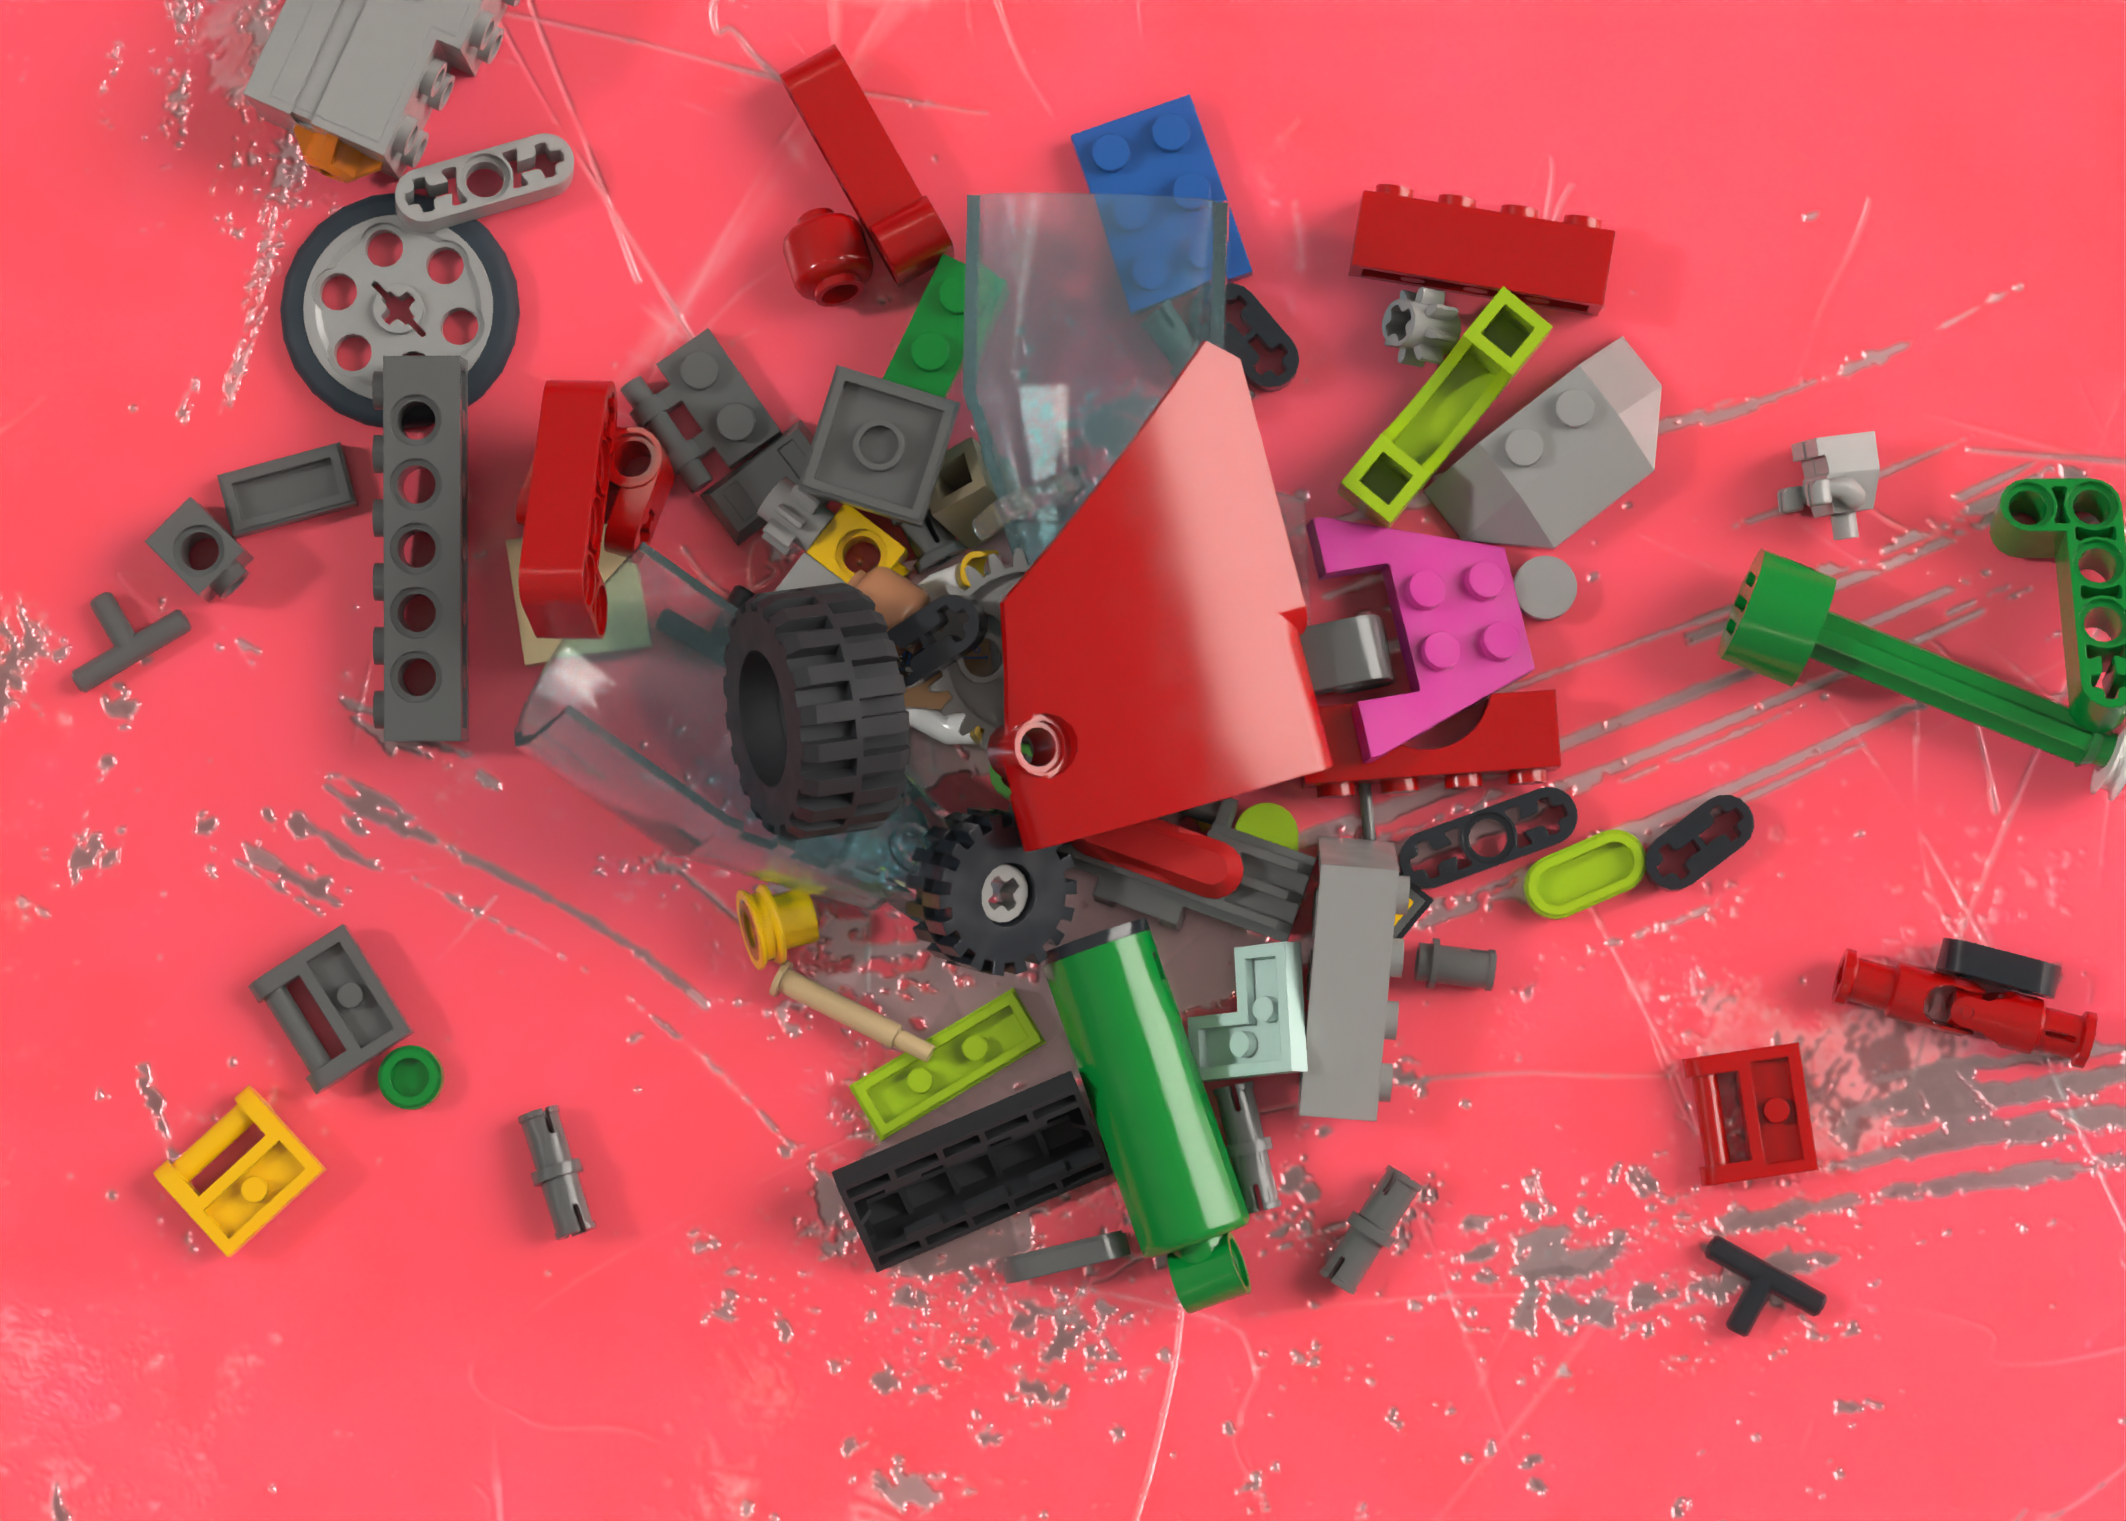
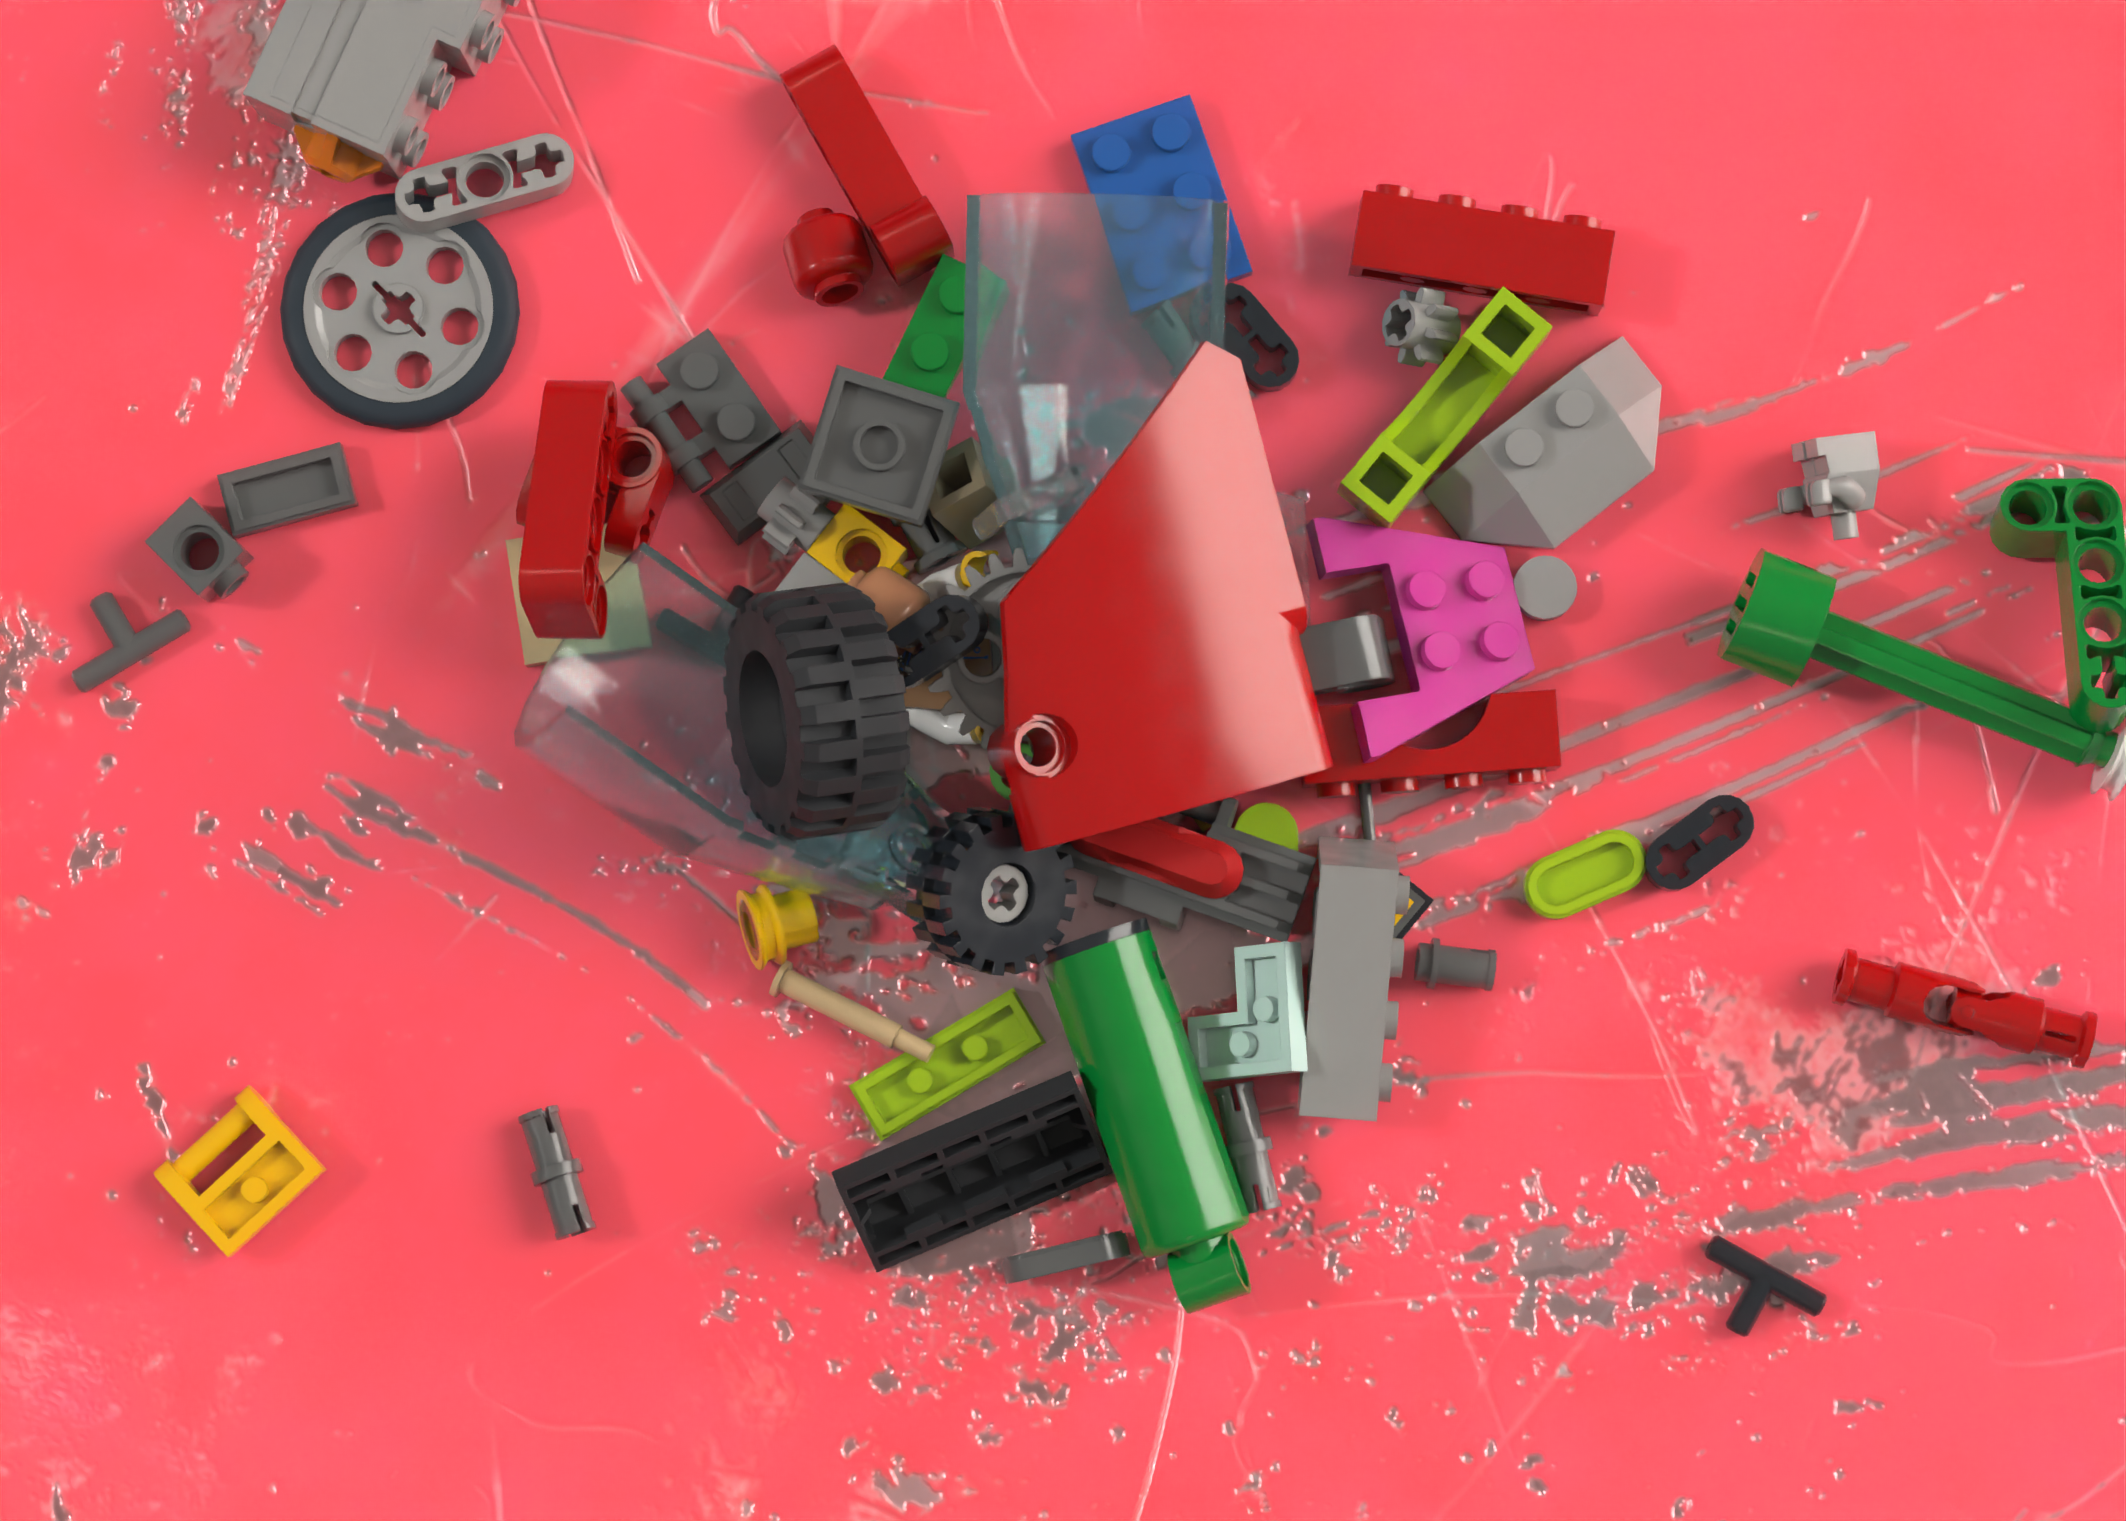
dark grey plate [248,924,414,1095] -> none
dark grey brick [372,356,469,742] -> none
green tile [378,1045,445,1110] -> none
dark grey pin [1319,1164,1423,1295] -> none
black beam [1398,787,1578,890] -> none
red plate [1682,1042,1819,1186] -> none
black beam [1936,938,2062,999] -> none

